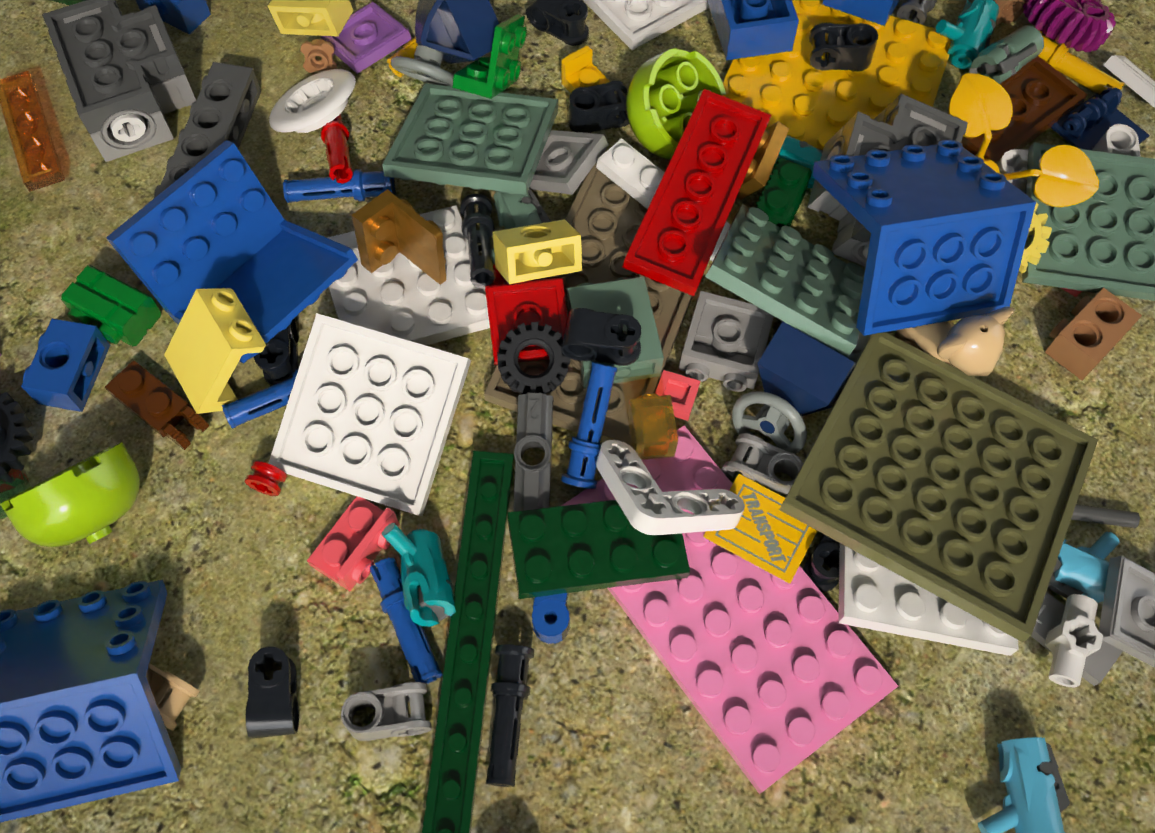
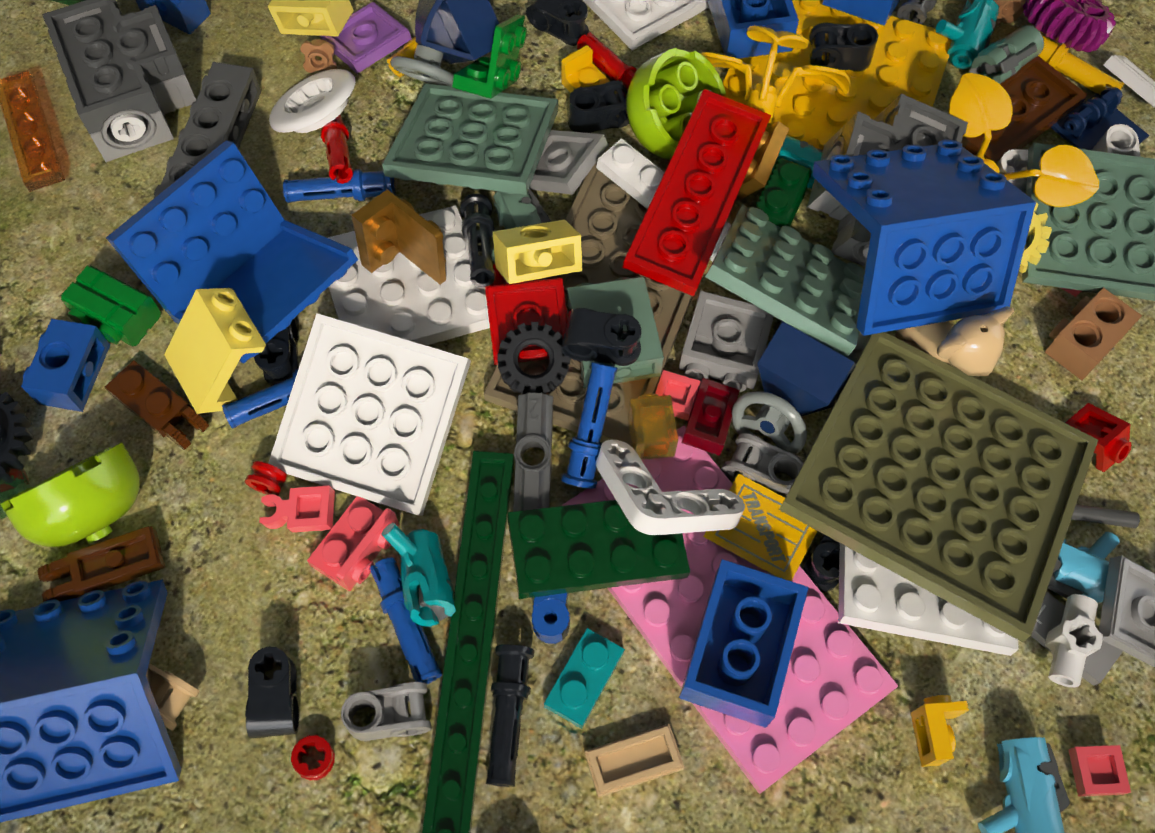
none -> reddish brown hinge [37,526,165,602]
none -> coral plate [259,485,335,532]
none -> red bush [291,735,335,781]
none -> teal plate [544,628,625,729]
none -> red axle [577,33,637,92]
none -> tan tile [584,724,684,798]
none -> blue brick [679,559,809,728]
none -> dark red plate [681,378,740,456]
none -> yellow plant [700,26,850,125]
none -> yellow bracket [911,695,969,767]
none -> red bracket [1065,403,1132,472]
none -> coral plate [1068,745,1131,796]

